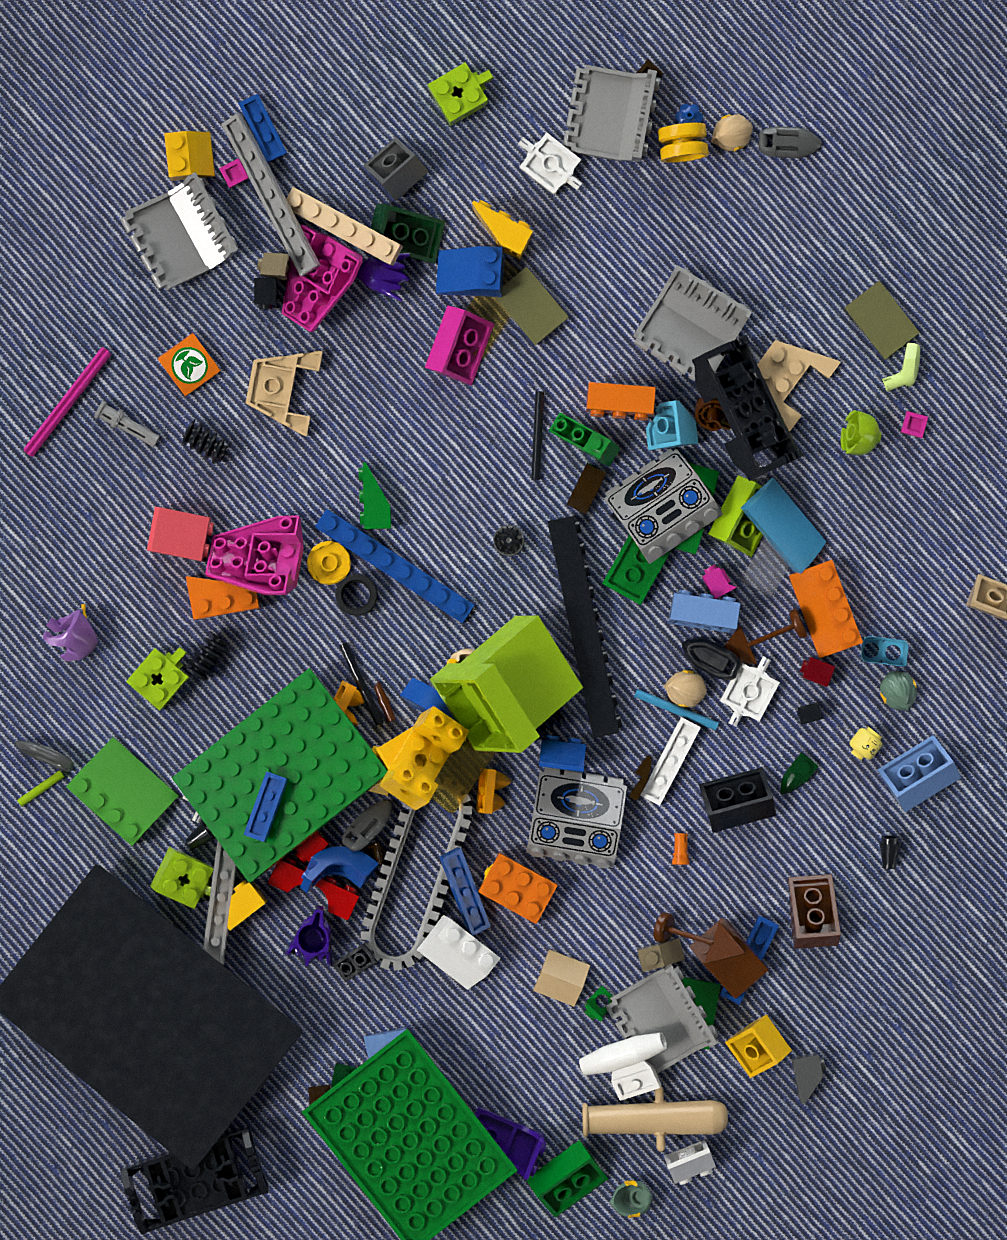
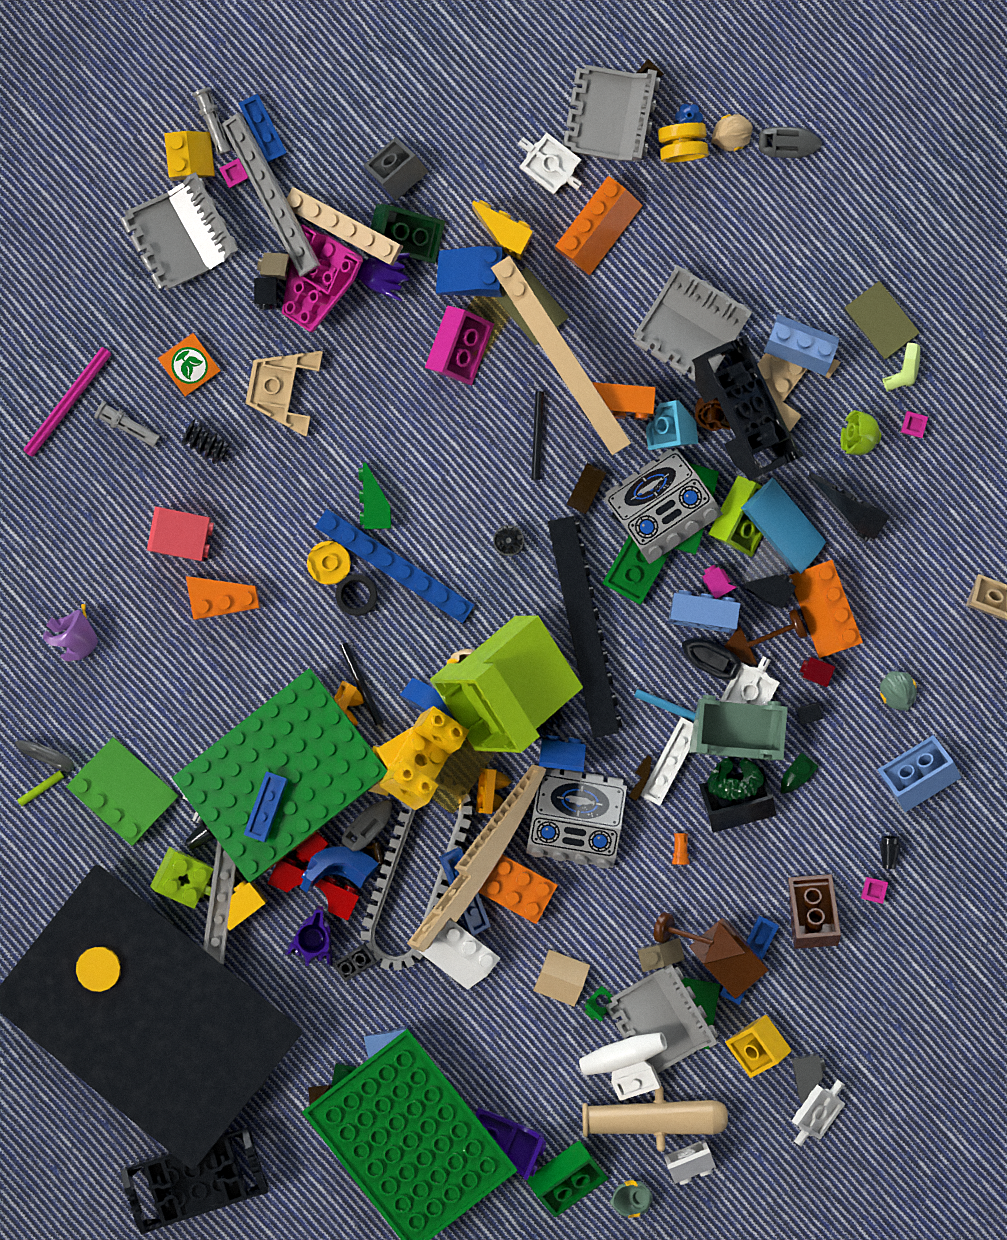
lime hinge [126,647,190,711] -> none
black piece [184,631,230,681] -> none
dark pink wedge [205,516,304,595] -> none
reddish brown piece [374,681,396,723] -> none
lime hinge [427,62,494,127] -> none
green slope [549,413,620,467] -> none
tan hair [664,670,707,707] -> none
light yellow head [849,727,883,760] -> none
medium azure piece [860,636,908,666] -> none
none -> yellow tile [76,947,121,992]
none -> light grey pin [192,87,231,155]
none -> tan slope [407,765,546,952]
none -> tan slope [491,256,631,455]
none -> orange slope [555,176,643,276]
none -> sand green windscreen [689,695,788,761]
none -> dark green piece [707,757,764,801]
none -> black slope [741,574,796,610]
none -> medium blue slope [764,314,839,376]
none -> white plate [792,1079,845,1146]
none -> black wedge [807,472,890,542]
none -> dark pink plate [861,877,888,904]

